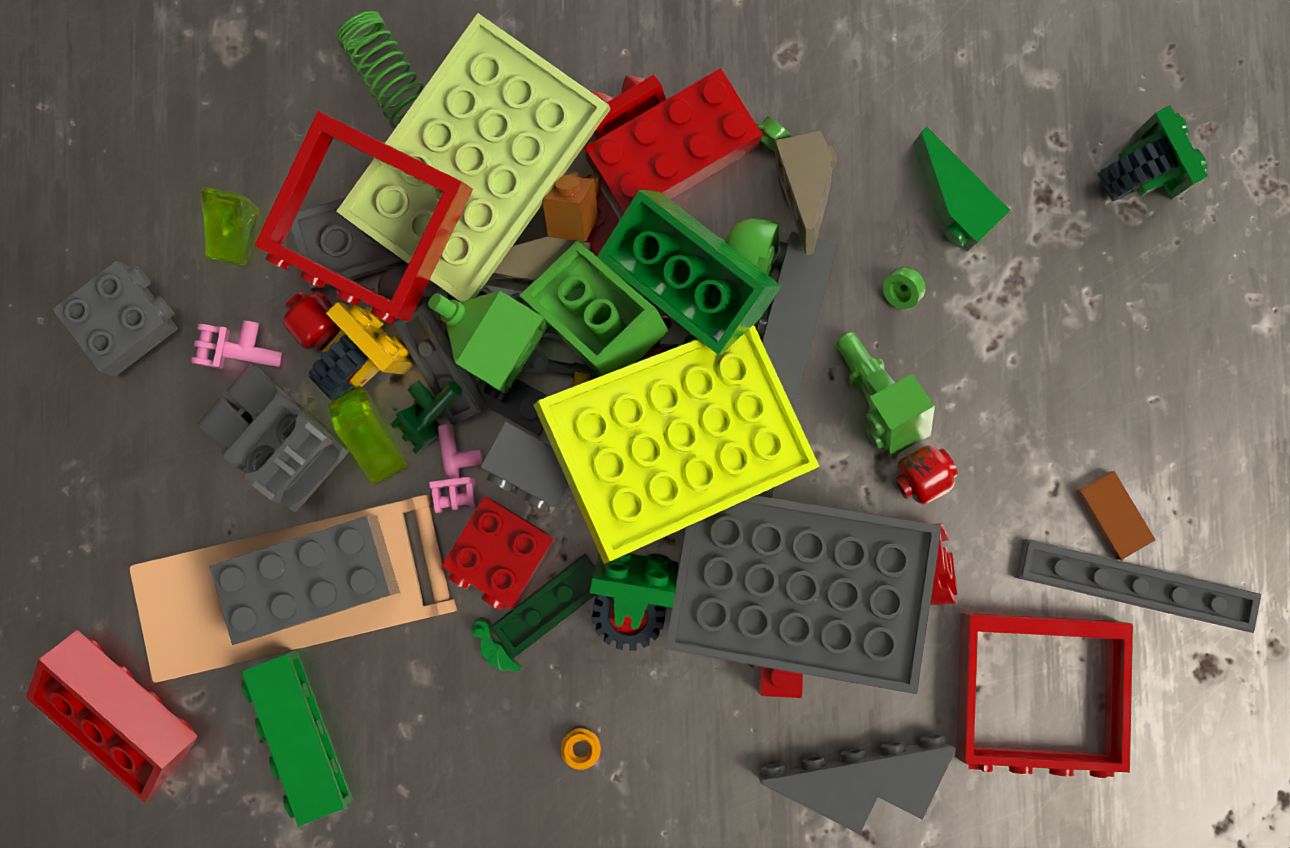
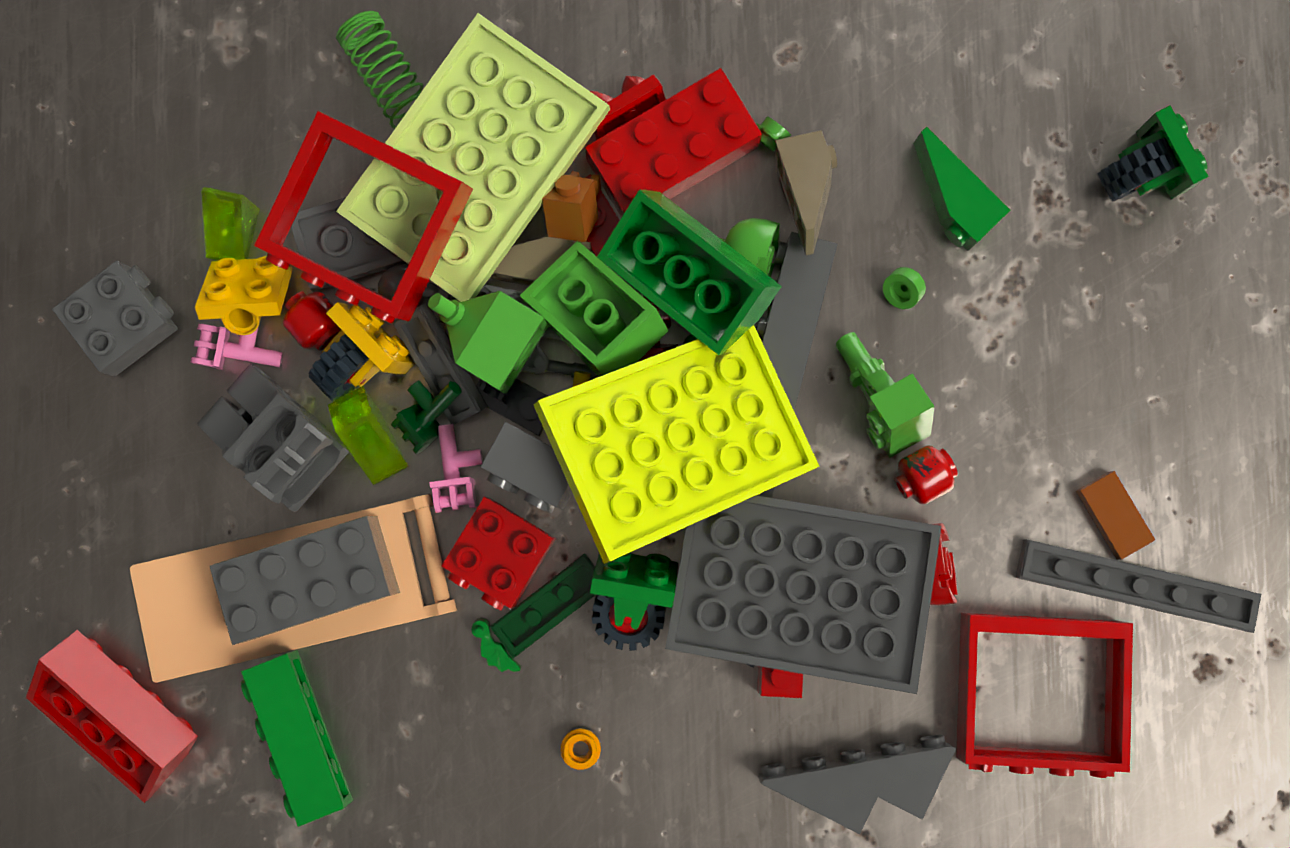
none -> yellow plate [195,256,293,335]

